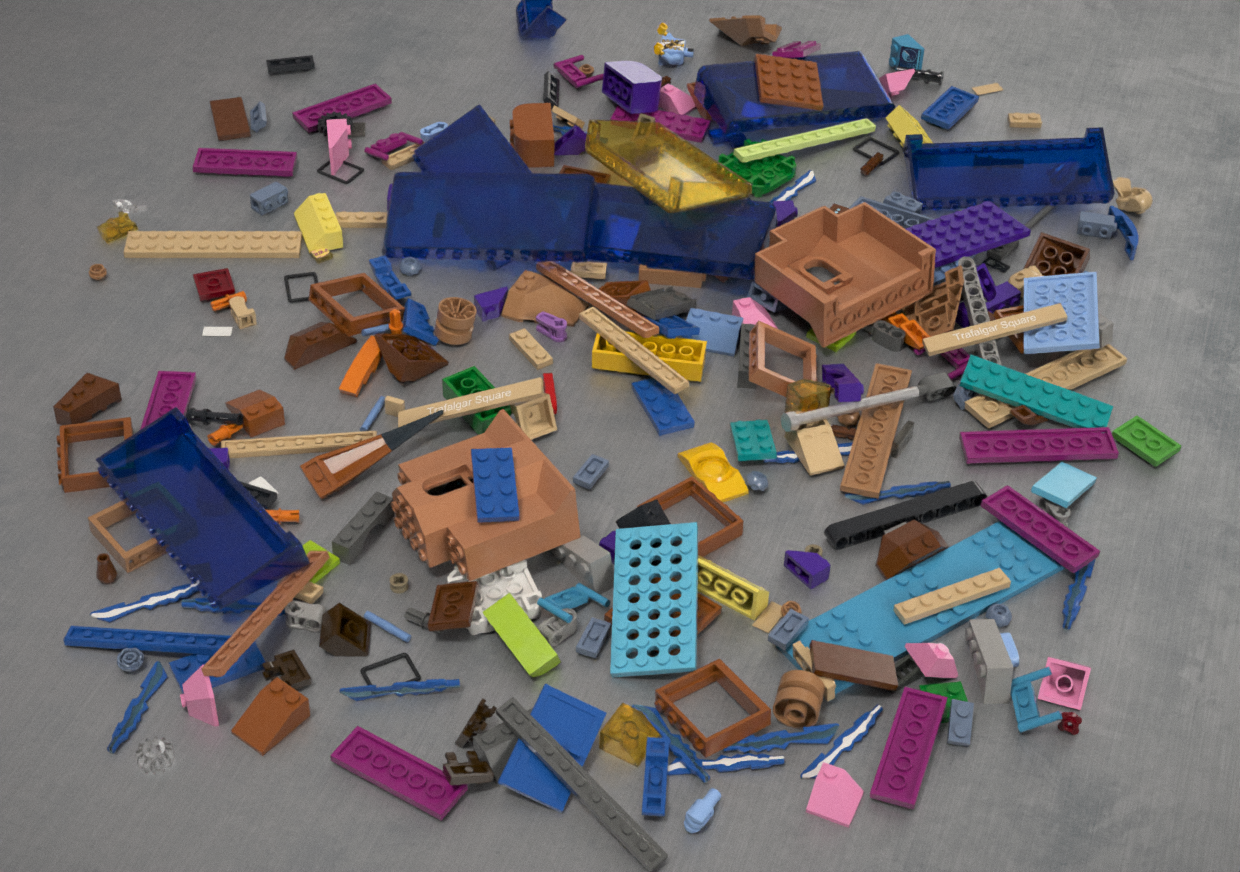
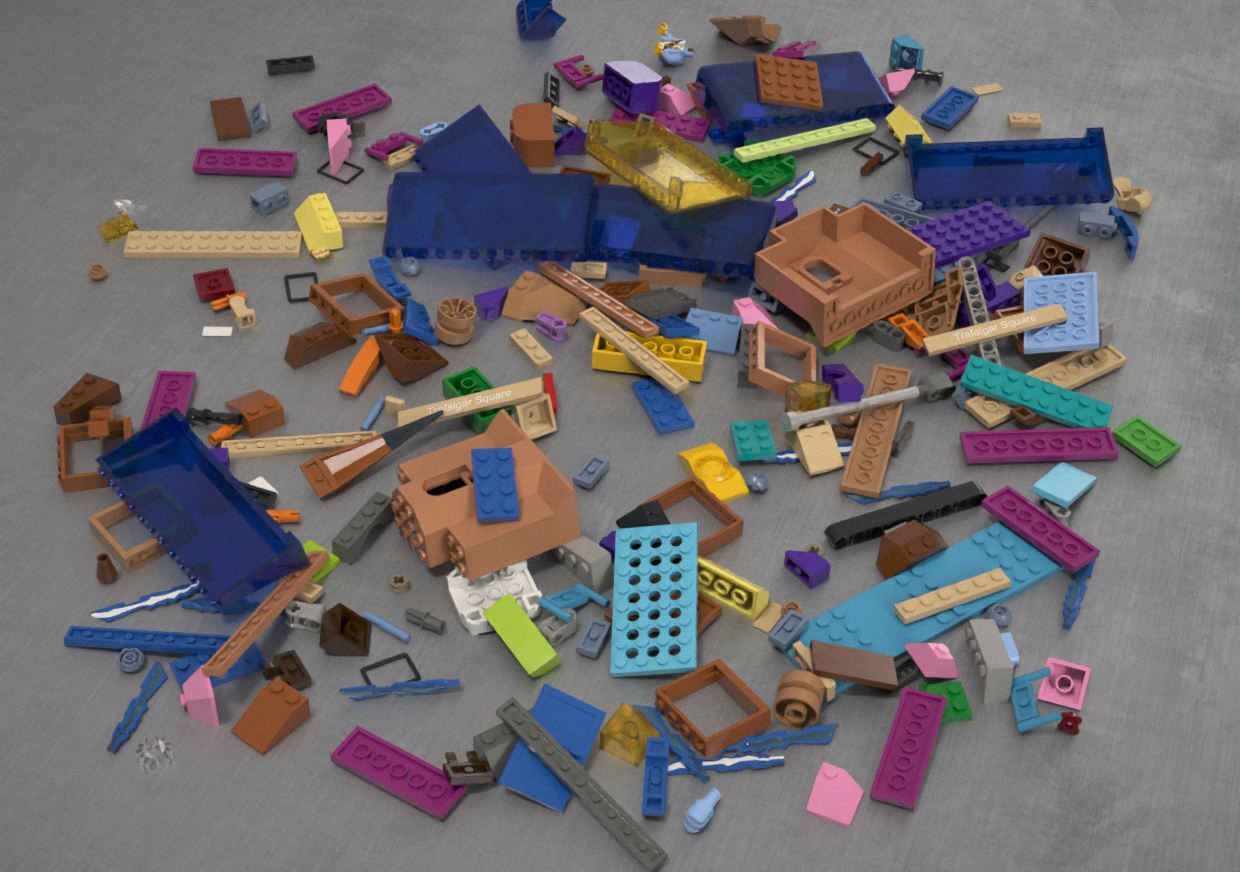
reddish brown tile [427,581,479,631] -> none
dark brown plate [455,698,497,748] -> none
blue sword [800,705,883,779] -> none
sand blue plate [947,699,974,747] -> none
none -> dark orange slope [87,405,116,440]

